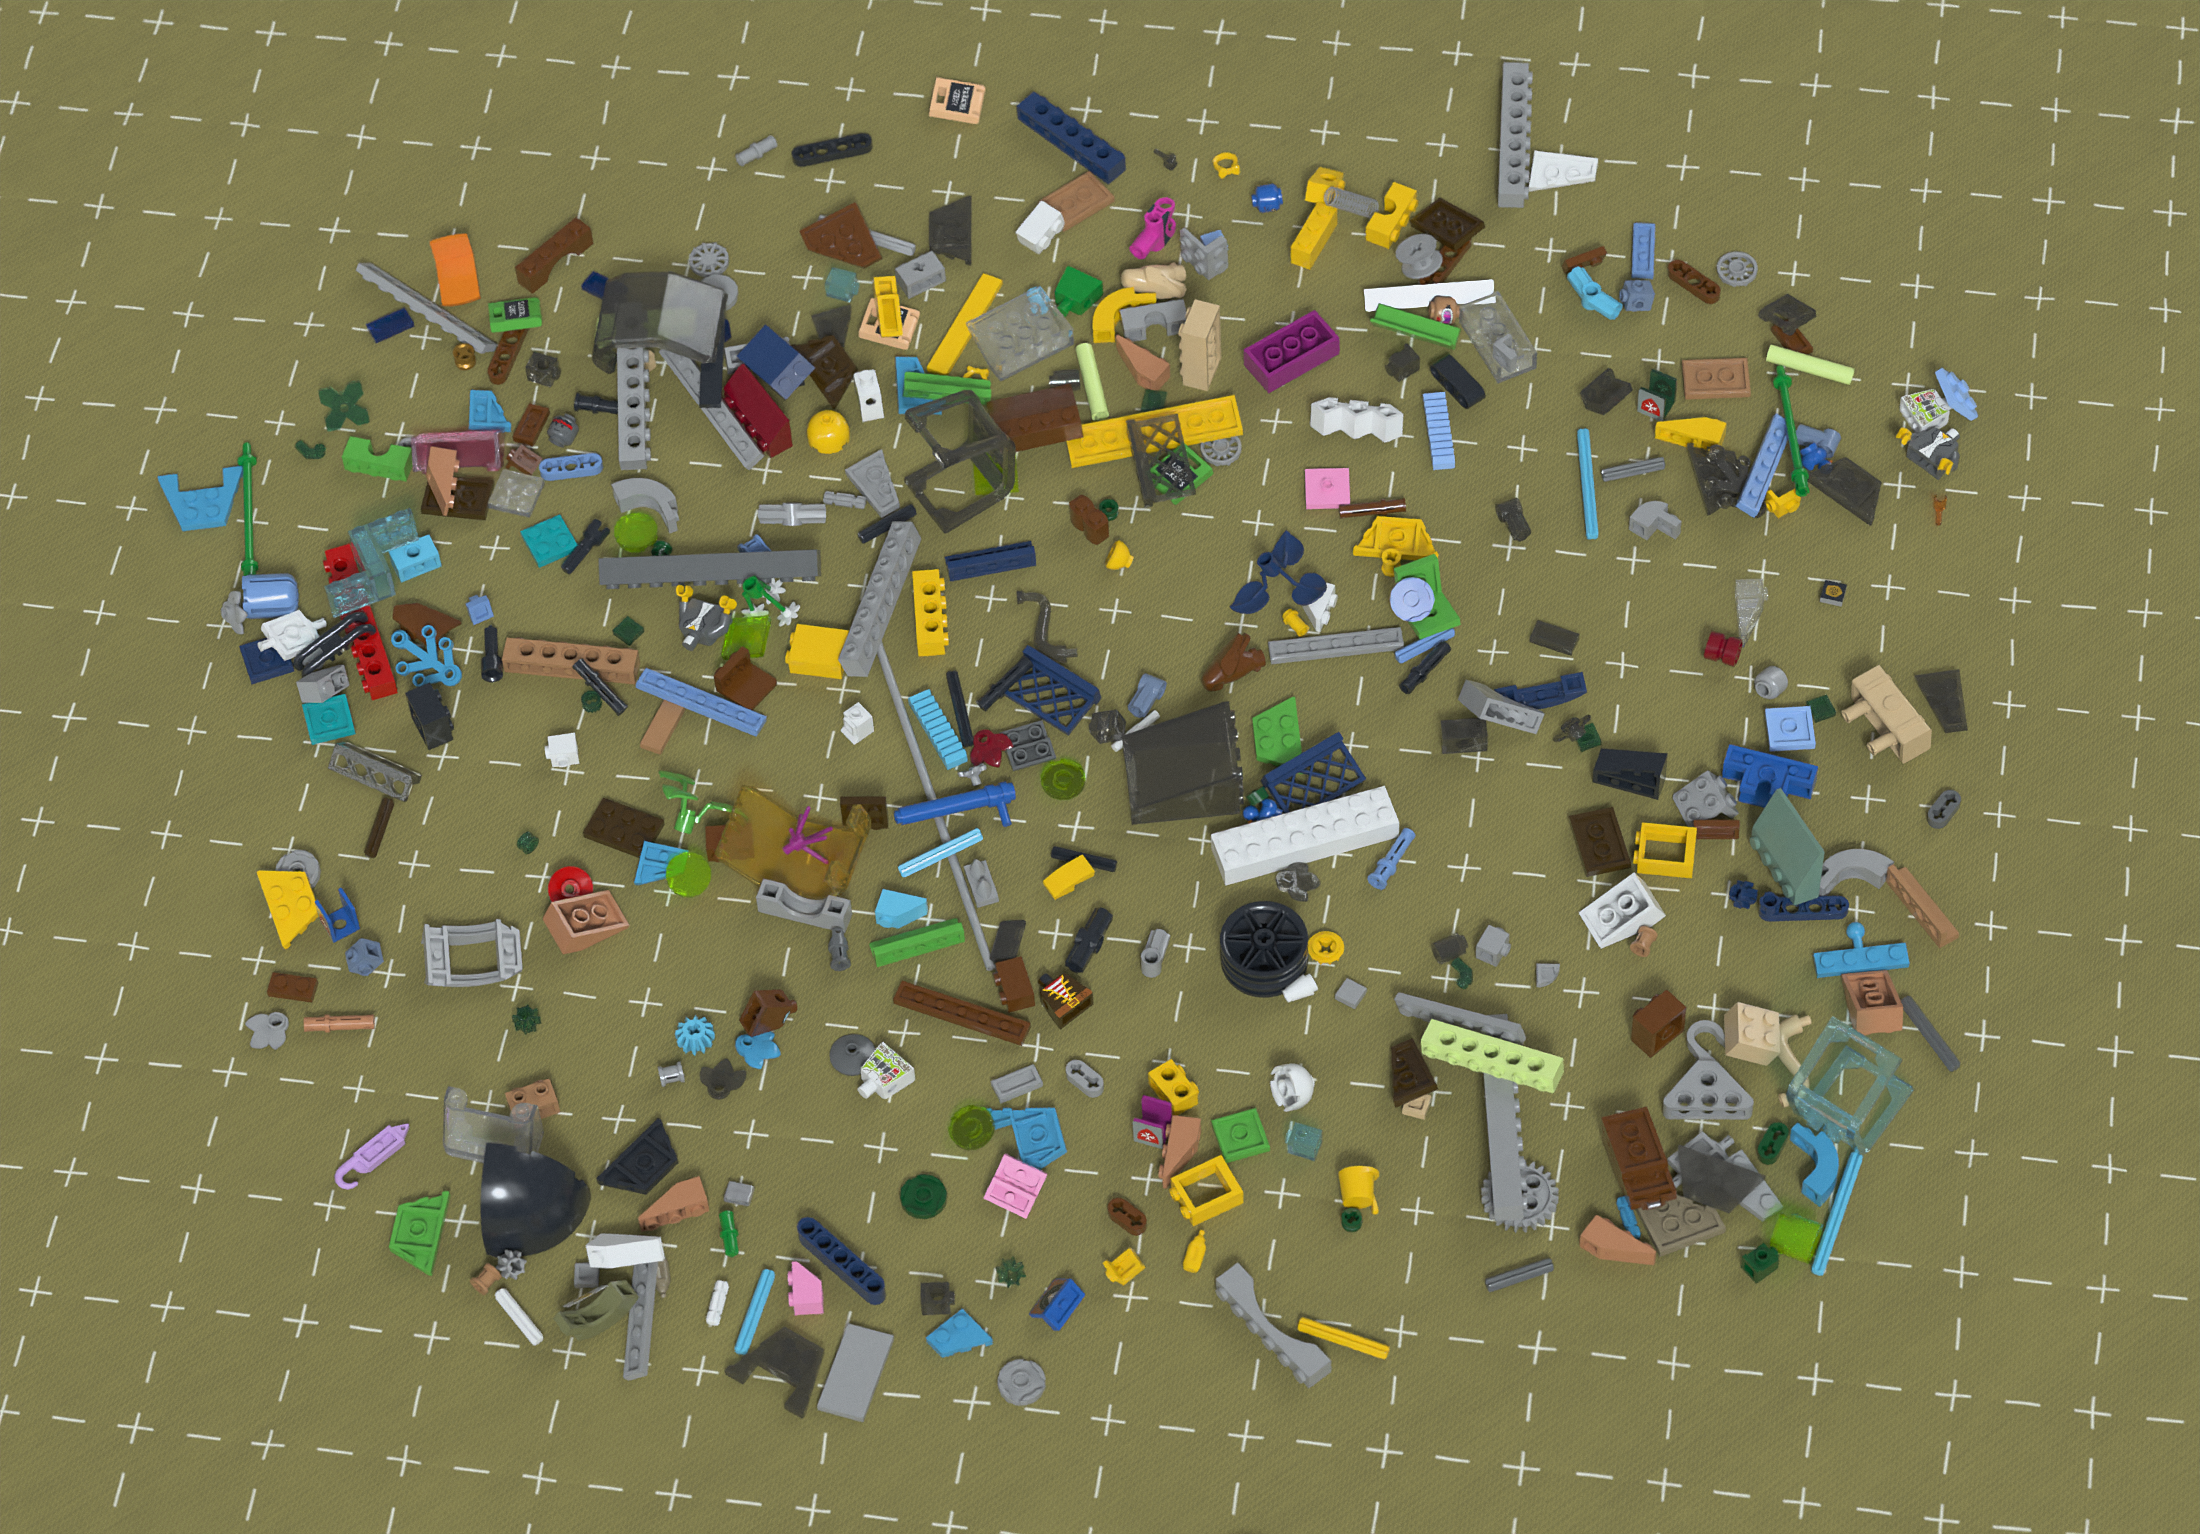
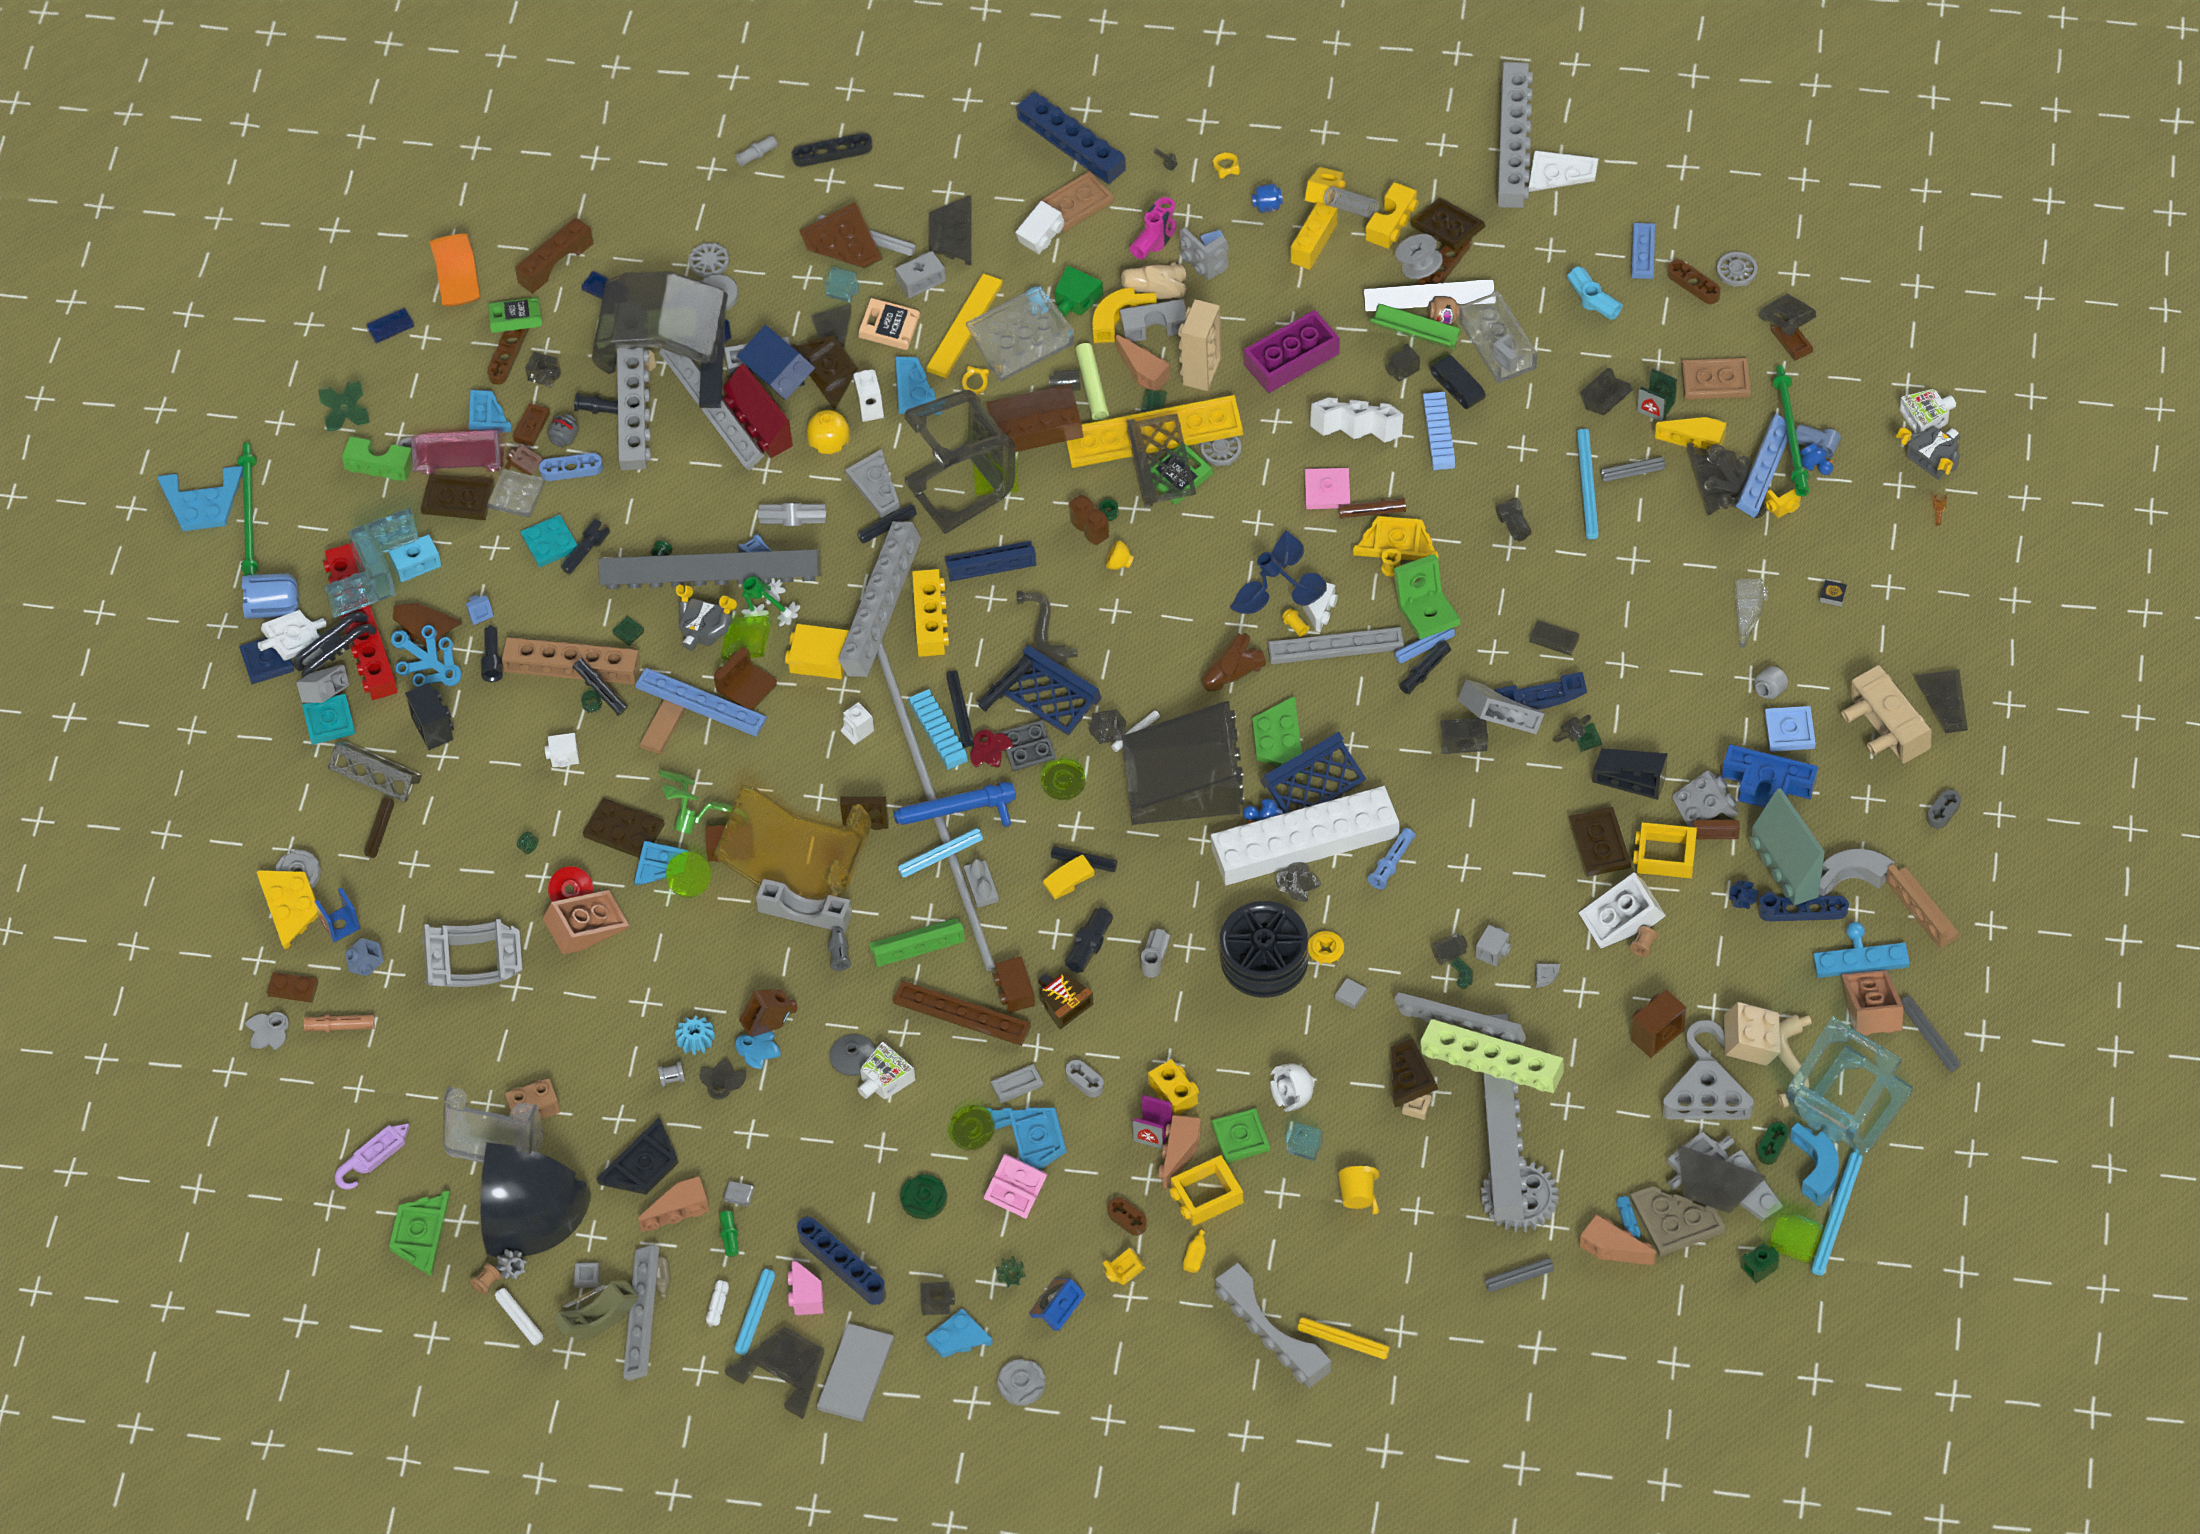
light grey plate [221,591,248,634] -> none
clear green arm [295,440,326,459] -> none
light grey plate [356,263,497,354] -> none
nougat slope [426,447,460,516] -> none
pearl gold wheel [453,343,476,371] -> none
clear green gear [512,1004,542,1035] -> none
white slope [586,1233,665,1268] -> none
light grey arch [611,478,679,533] -> none
clear neon green tile [614,513,658,552] -> none
magenta plant [782,806,833,864] -> none
light grey axle [823,491,866,509] -> none
yellow slope [872,276,903,338] -> none
medium azure slope [875,889,928,929] -> none
bright green panel [903,372,991,405] -> none
light nougat container [929,78,986,124] -> none
light grey plant [957,763,987,786] -> none
clear smoke slope [990,920,1026,963] -> none
sand blue piece [1128,673,1167,718] -> none
dark green beam [1245,786,1269,806] -> none
white cone [1282,973,1318,1003] -> none
dark green bush [1341,1208,1362,1232] -> none
tile [1389,577,1435,622] -> none
reddish brown plate [1561,246,1607,274] -> none
reddish brown piece [1601,1106,1677,1210] -> none
sand blue brick [1619,280,1655,311] -> none
light grey brick [1629,501,1681,540] -> none
dark red wheel [1704,631,1743,667] -> none
yellowish green piece [1766,345,1855,385] -> none
clear green tile [1806,694,1836,723] -> none
clear smoke wing [1807,457,1882,526] -> none
light blue plate [1935,368,1978,421] -> none

